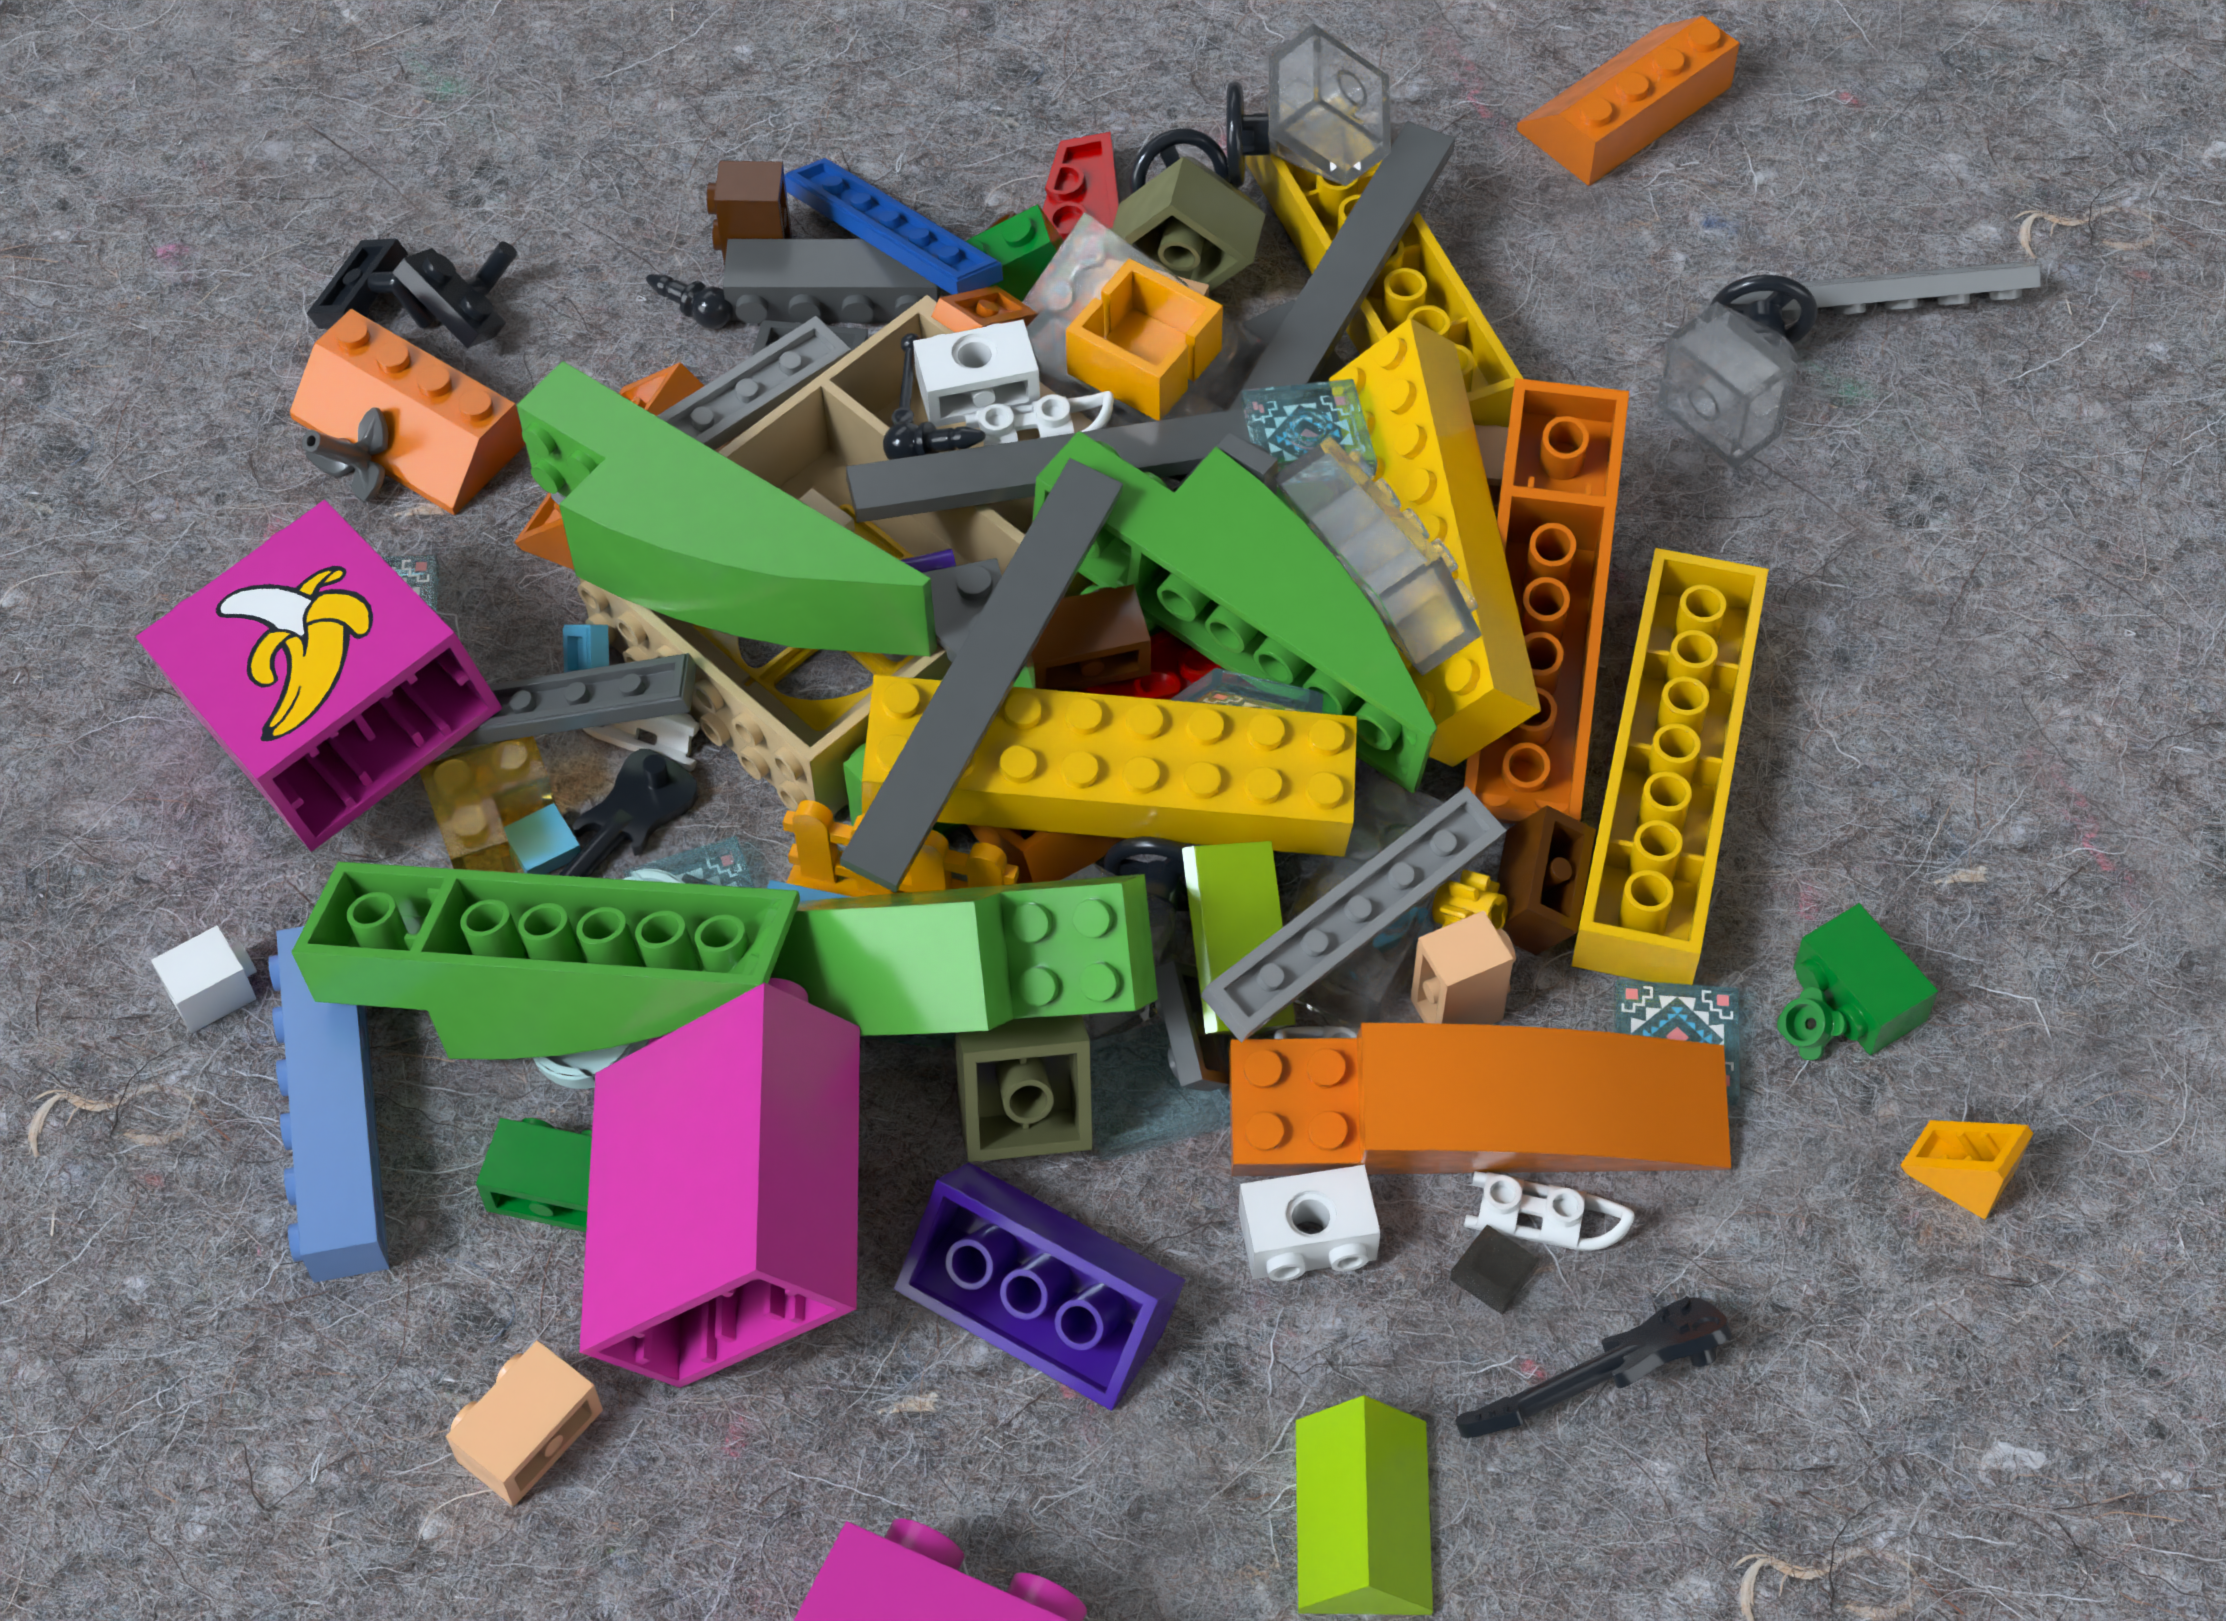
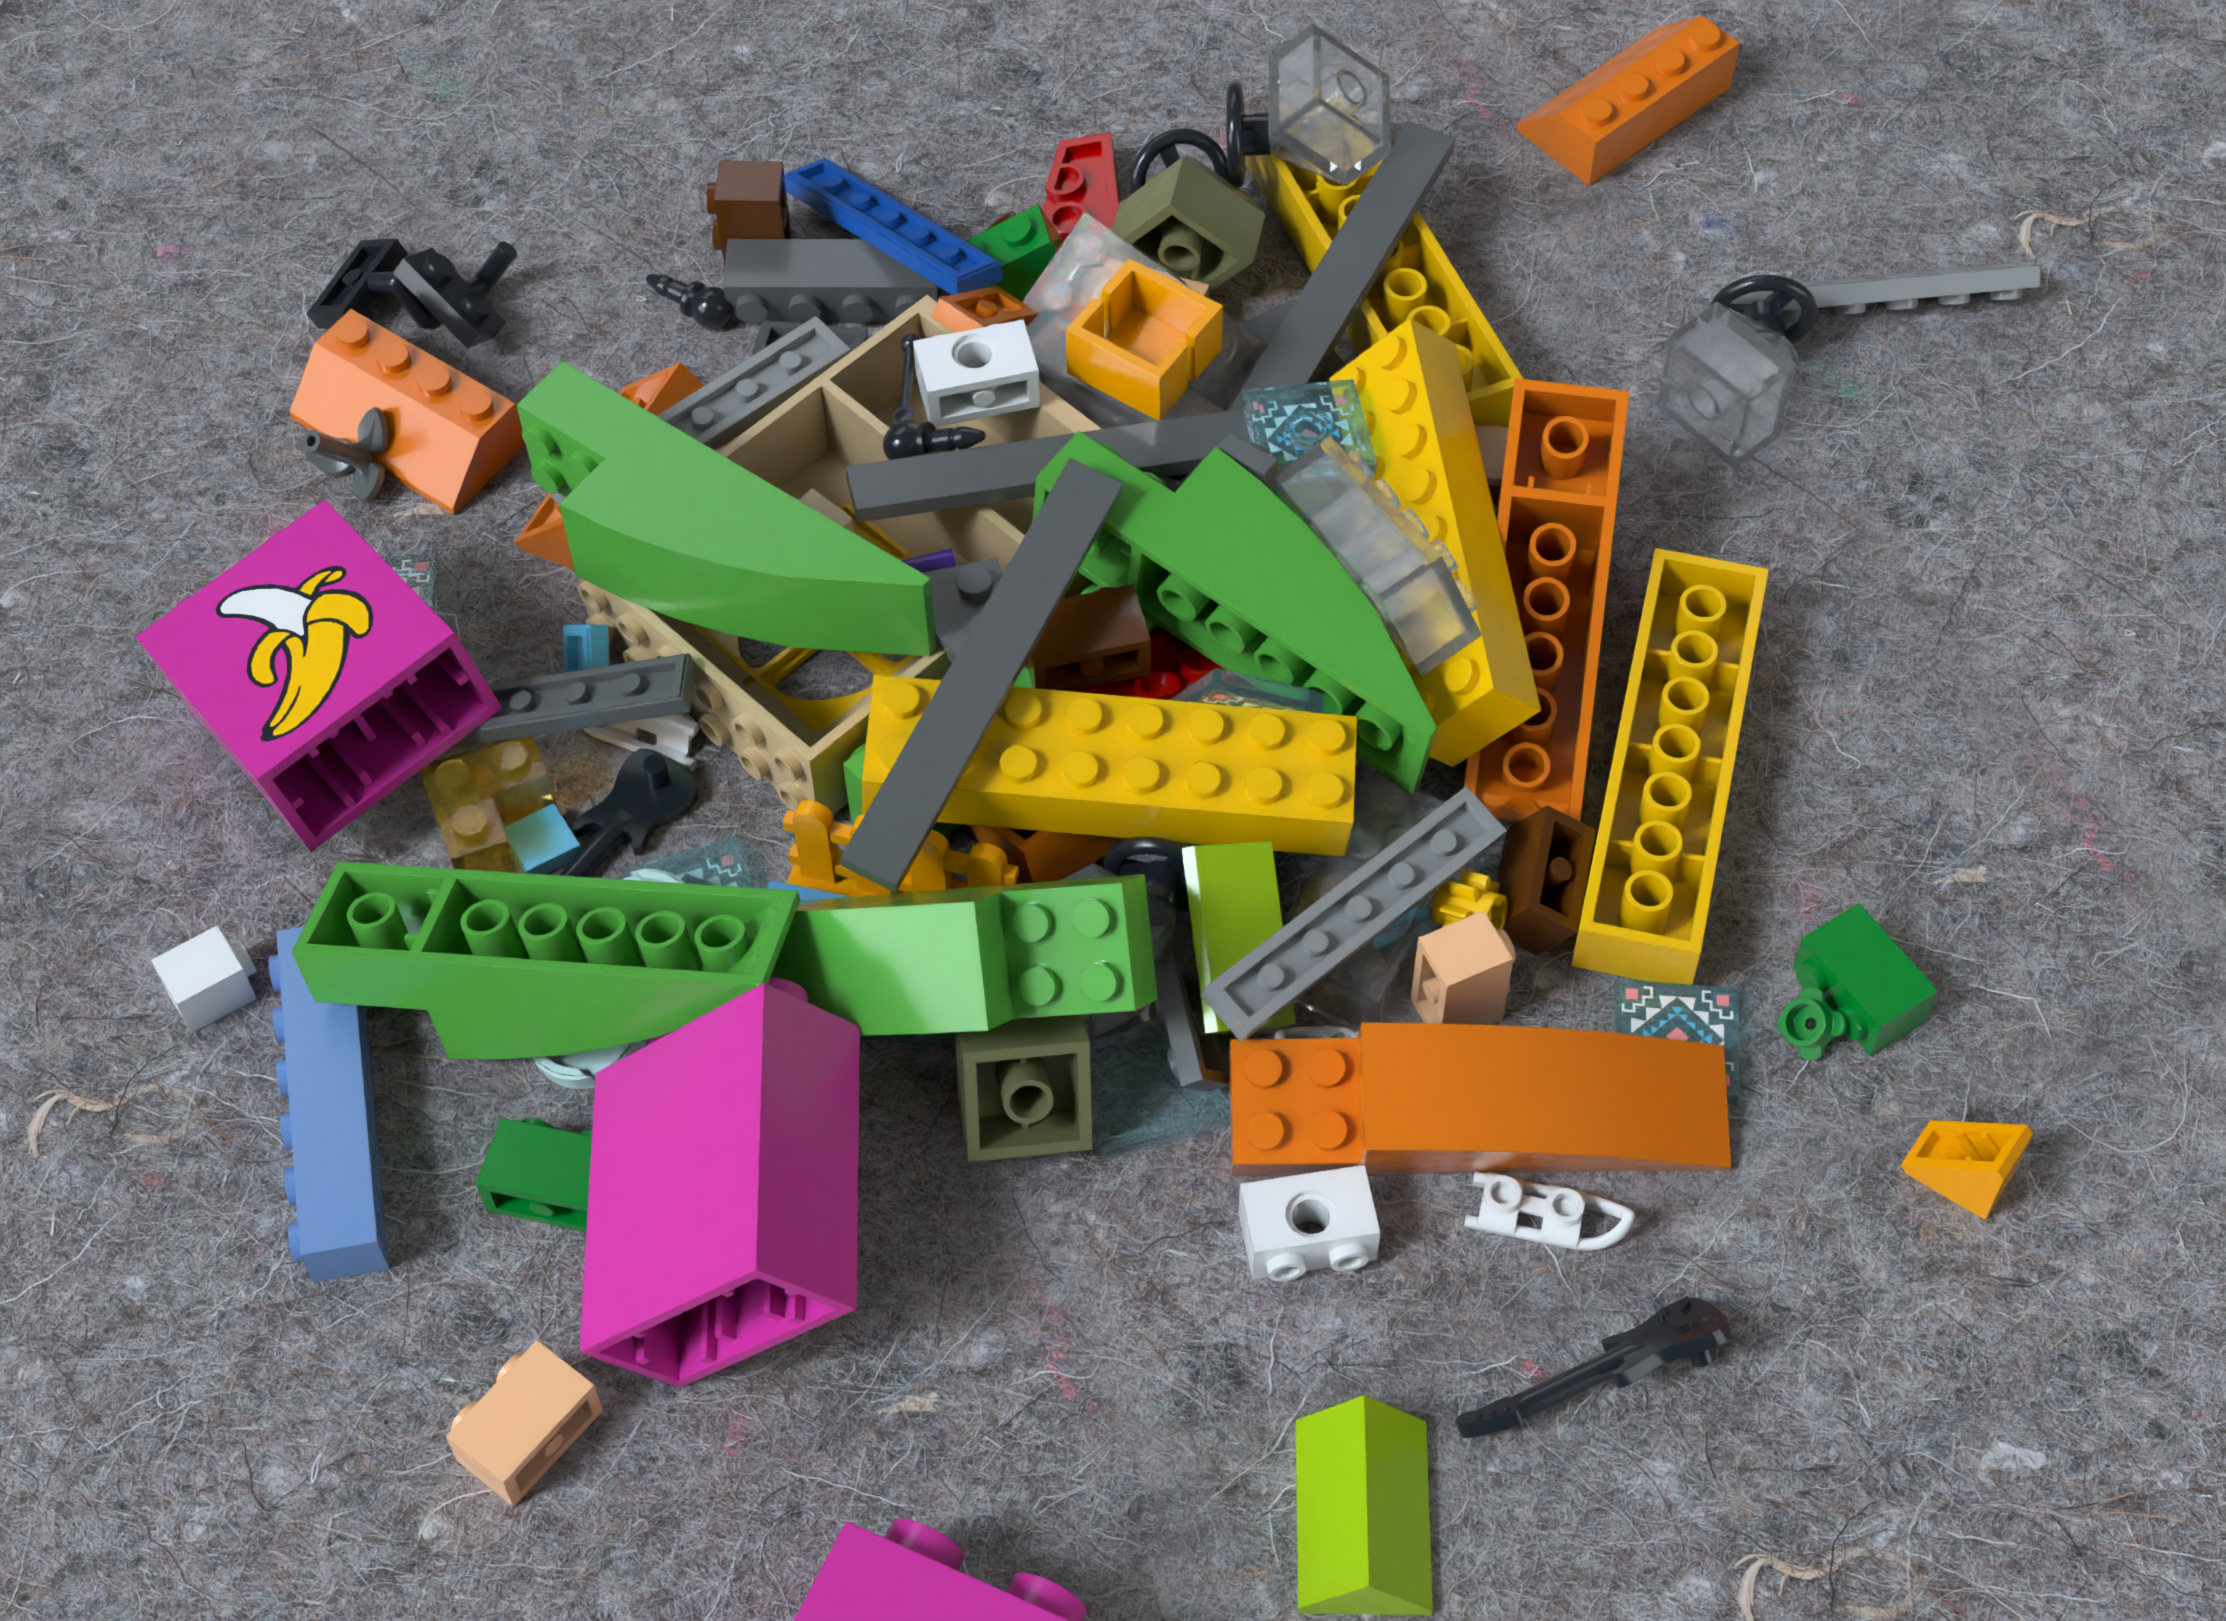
dark purple slope [894,1162,1186,1411] -> none
white piece [965,391,1114,446] -> none
clear smoke tile [1450,1224,1540,1315] -> none

